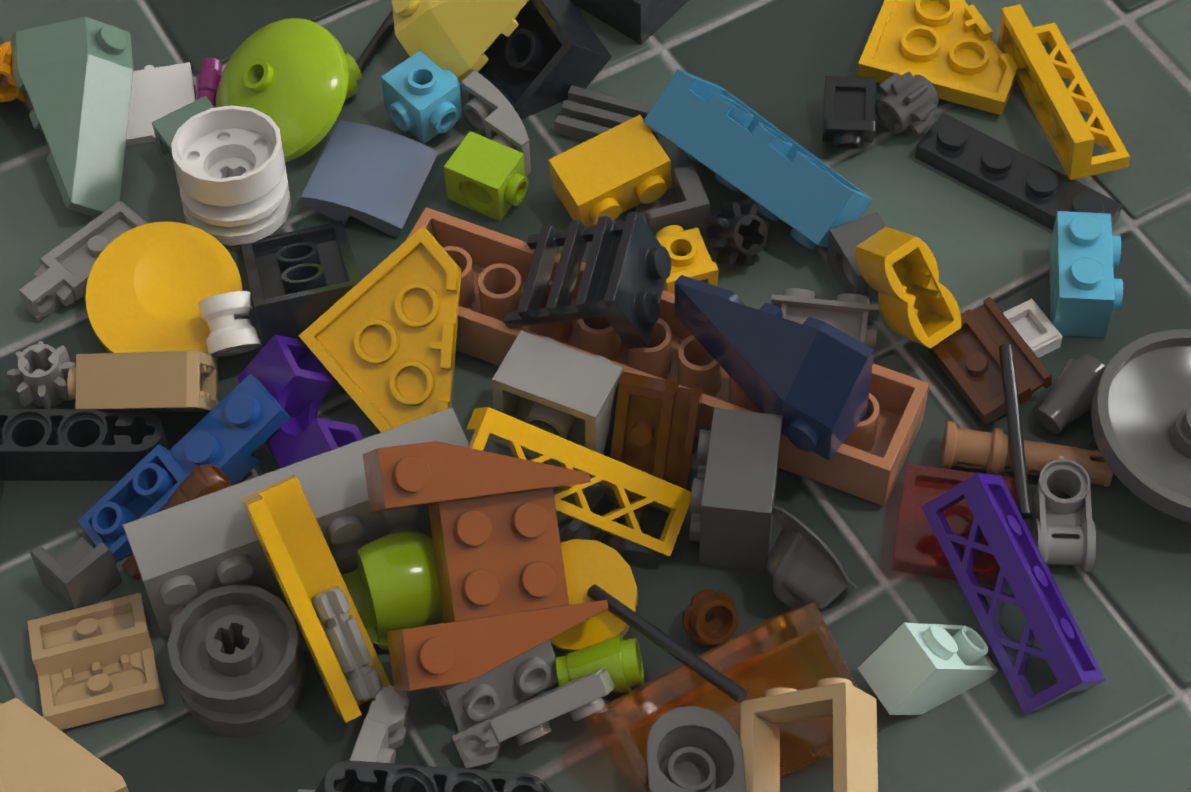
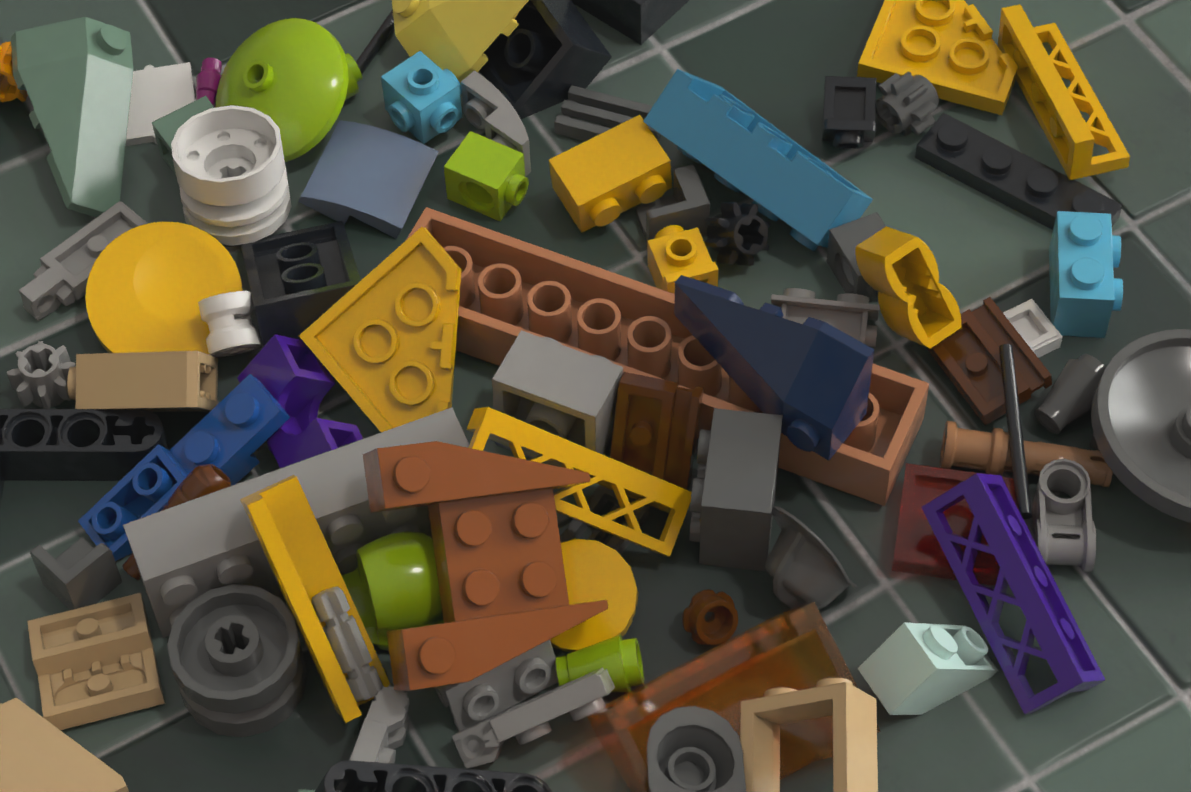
black plate [503,212,671,349] -> none
black axle [587,584,748,703] -> none

